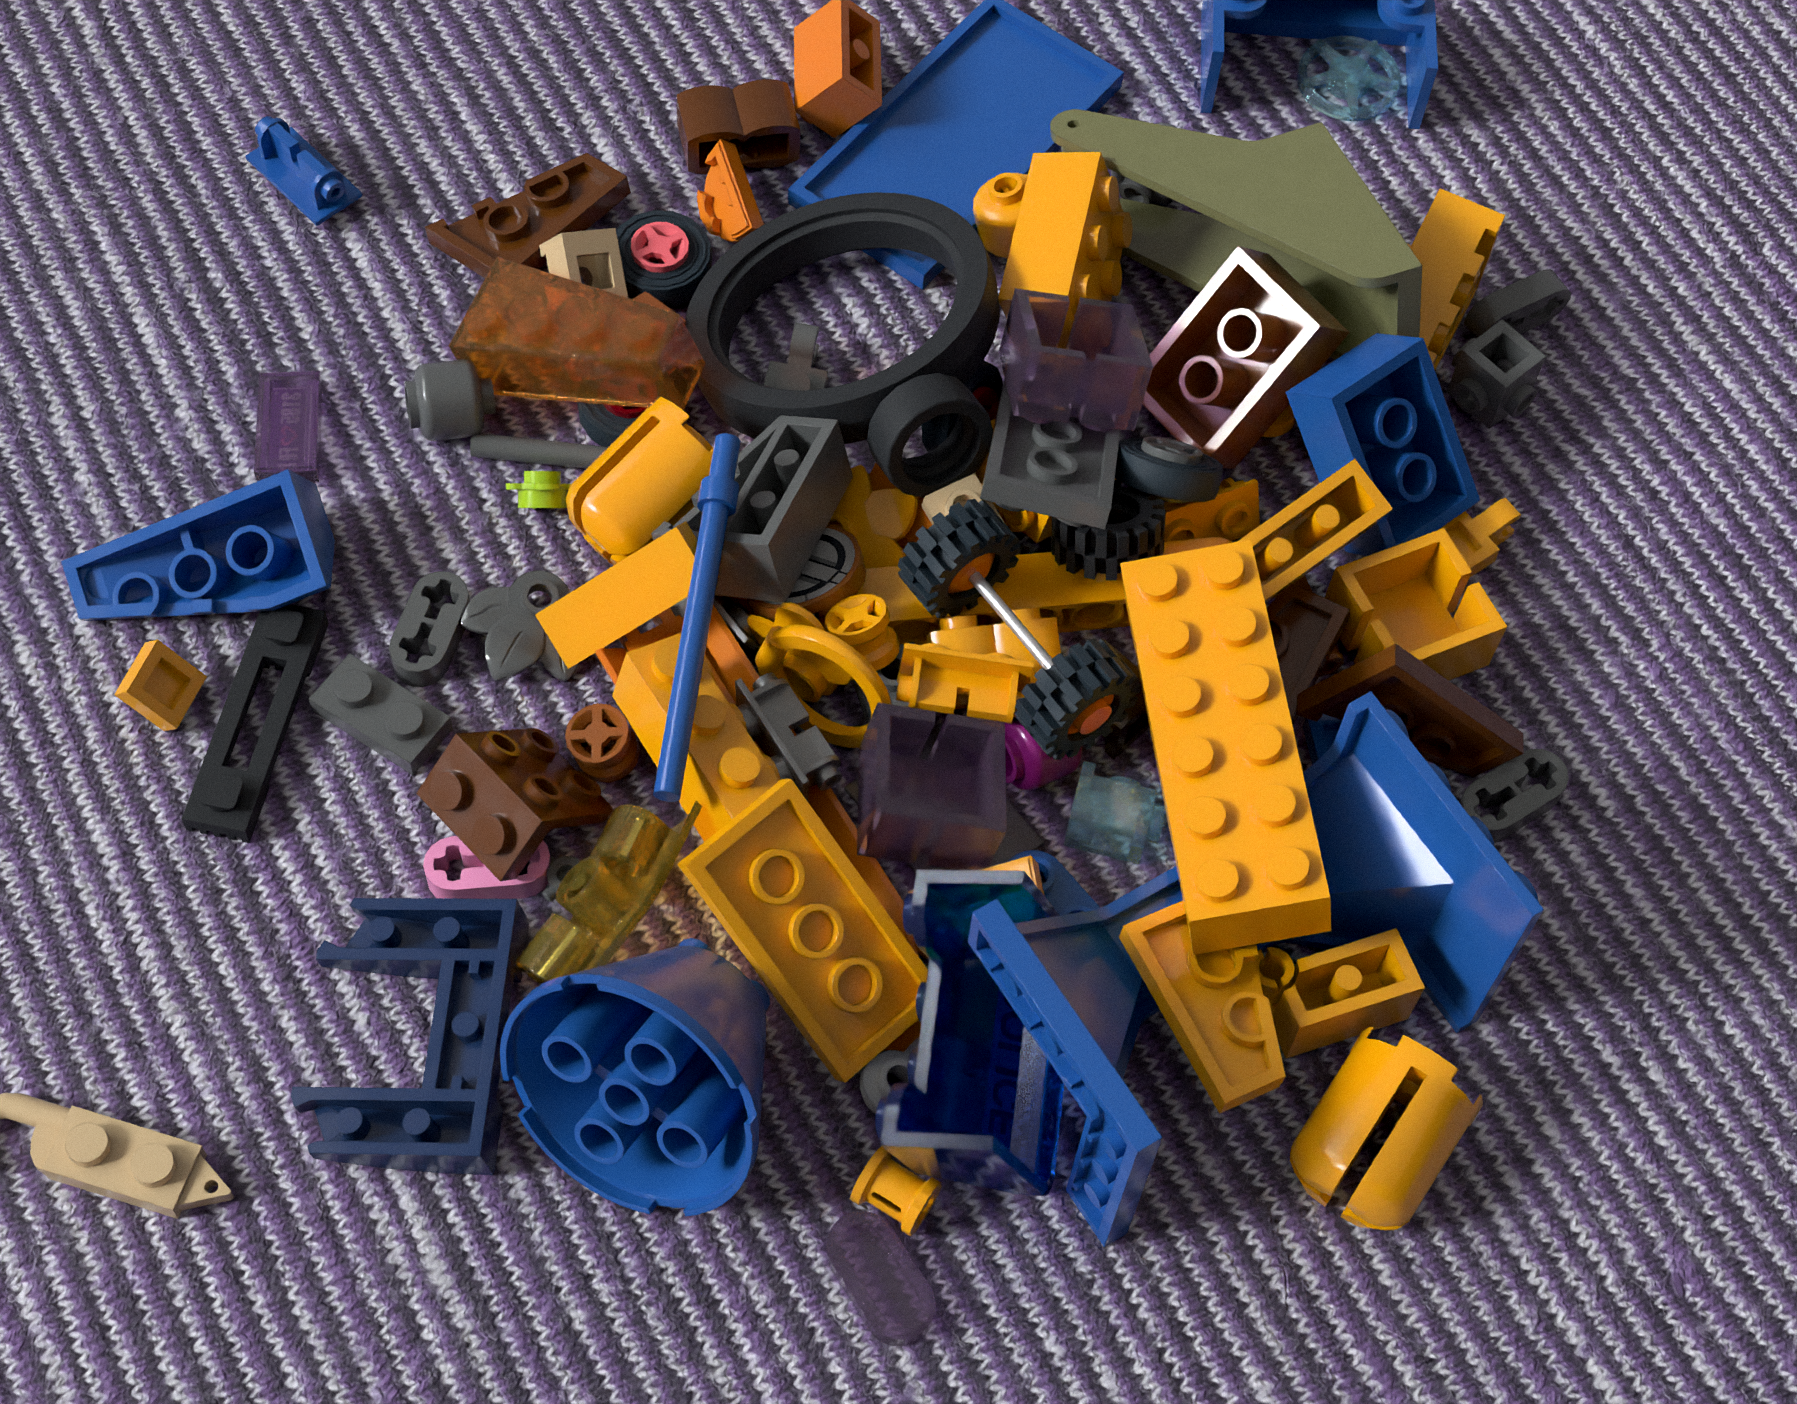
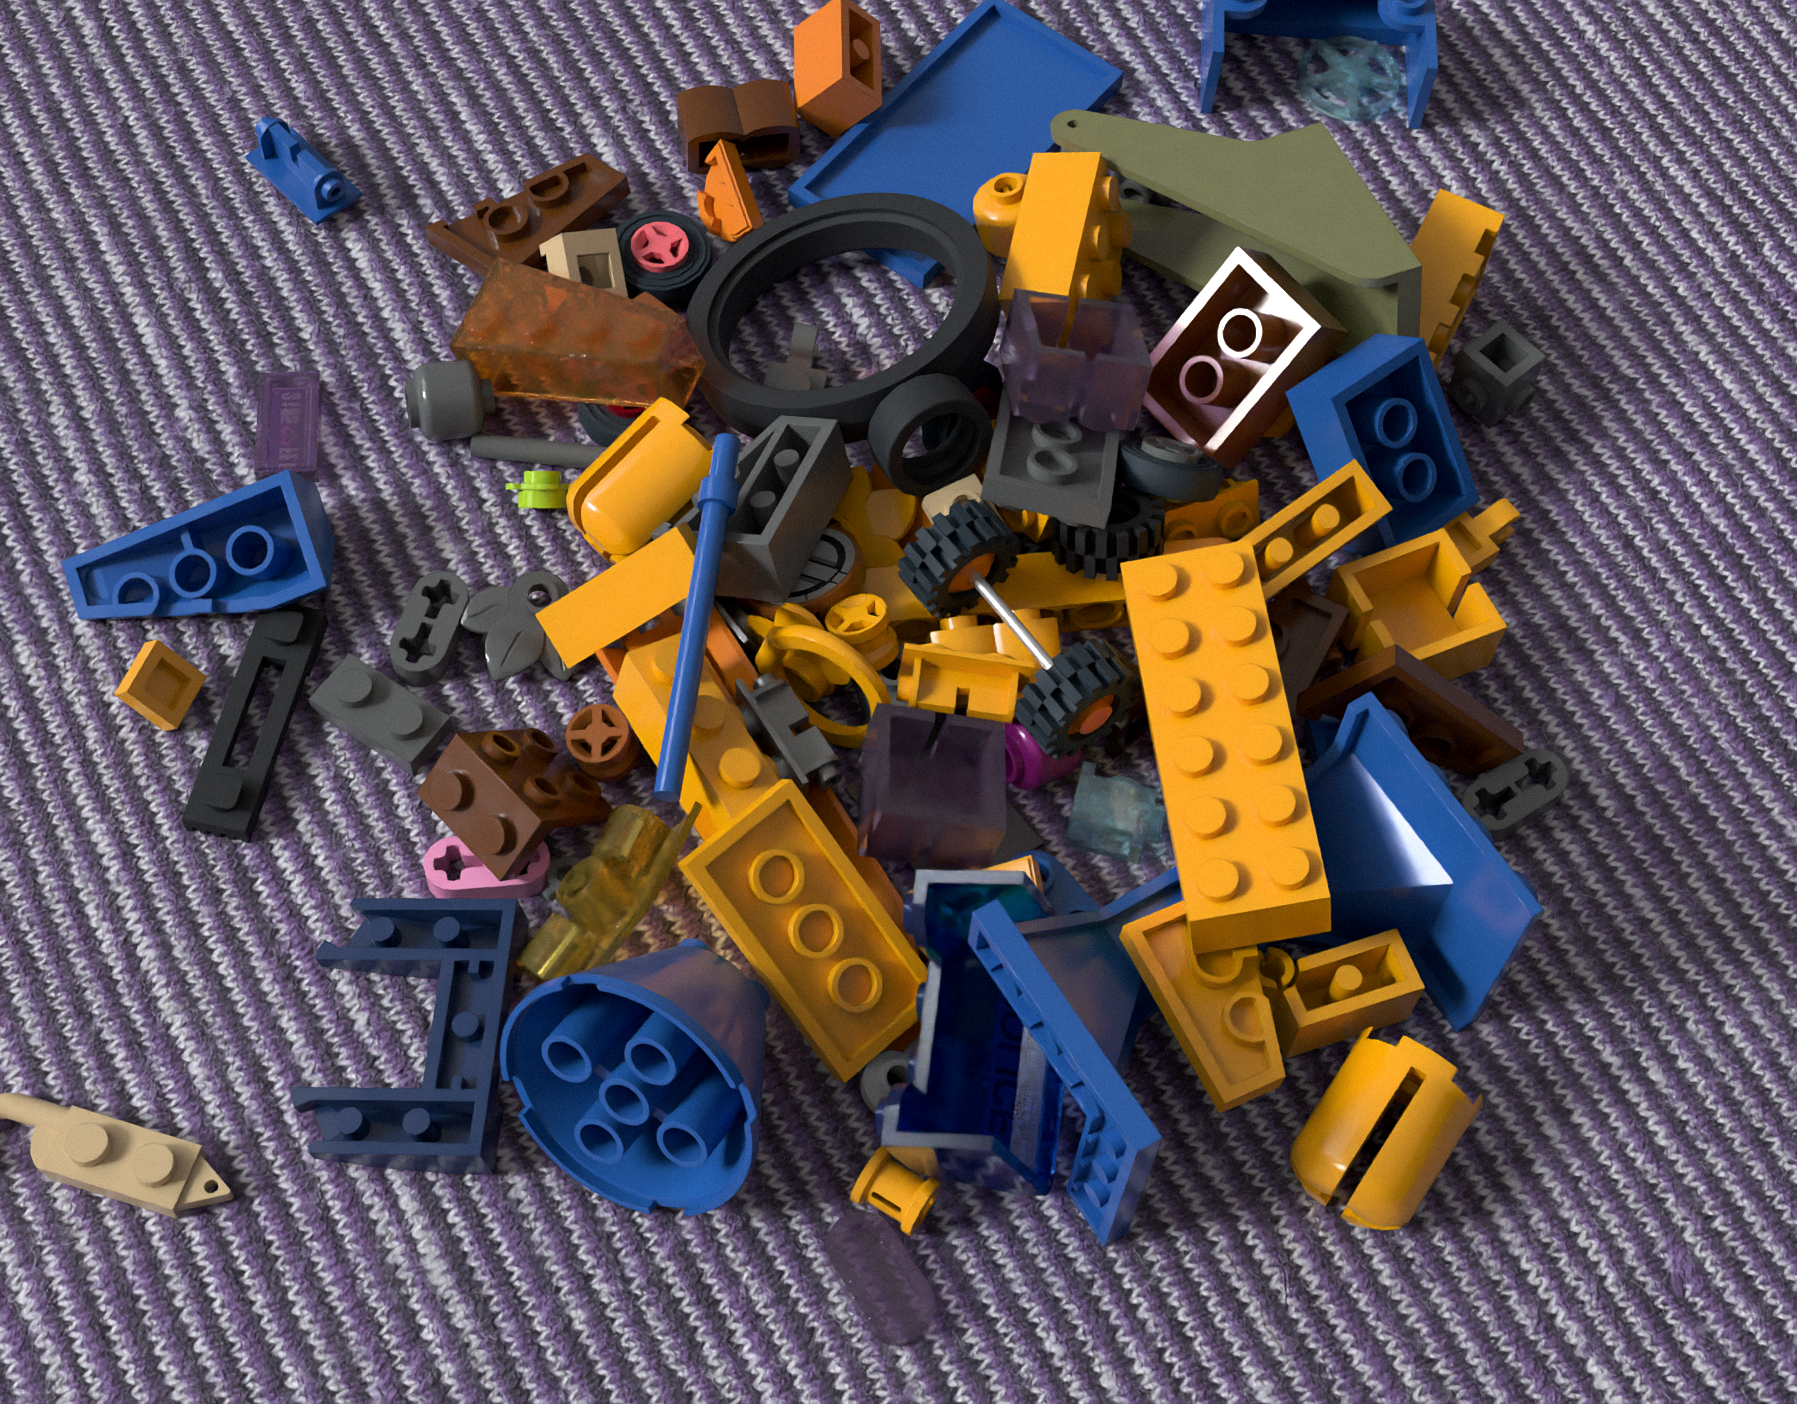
dark grey beam [1464,269,1571,339] -> none

